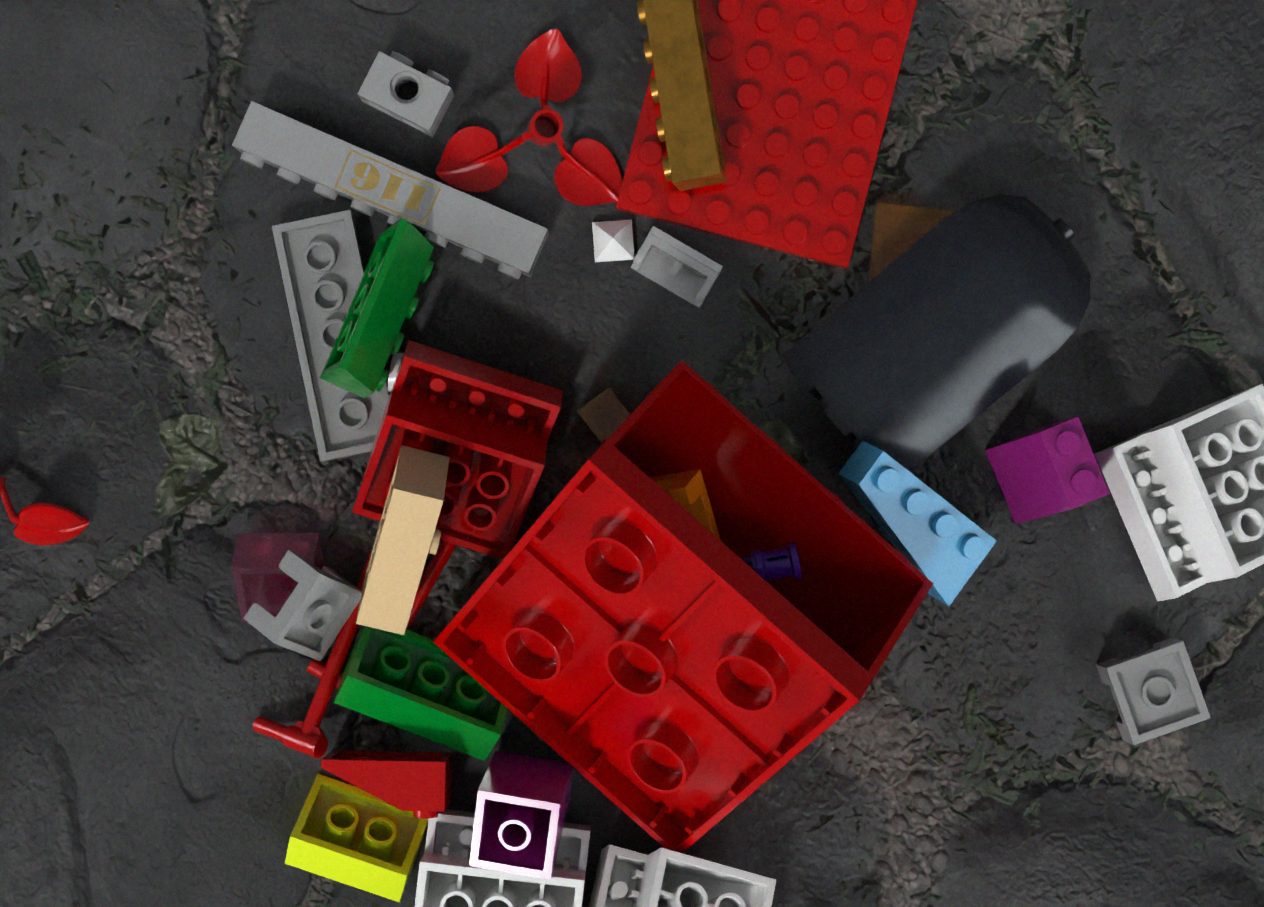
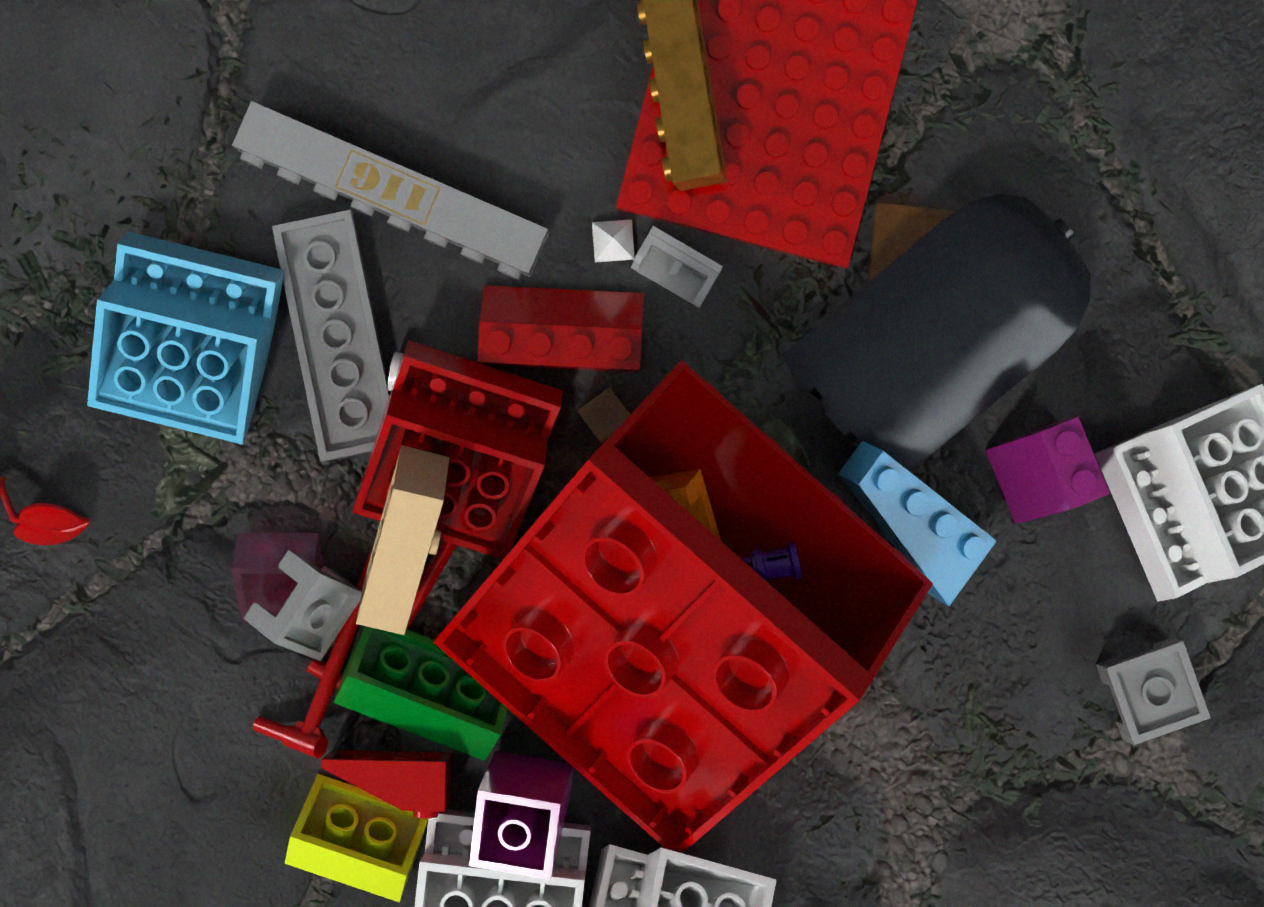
green slope [320,218,434,398] -> none
light grey brick [357,51,454,137] -> none
red plant [436,29,622,206] -> none
none -> medium azure slope [87,231,284,445]
none -> red slope [477,285,644,373]

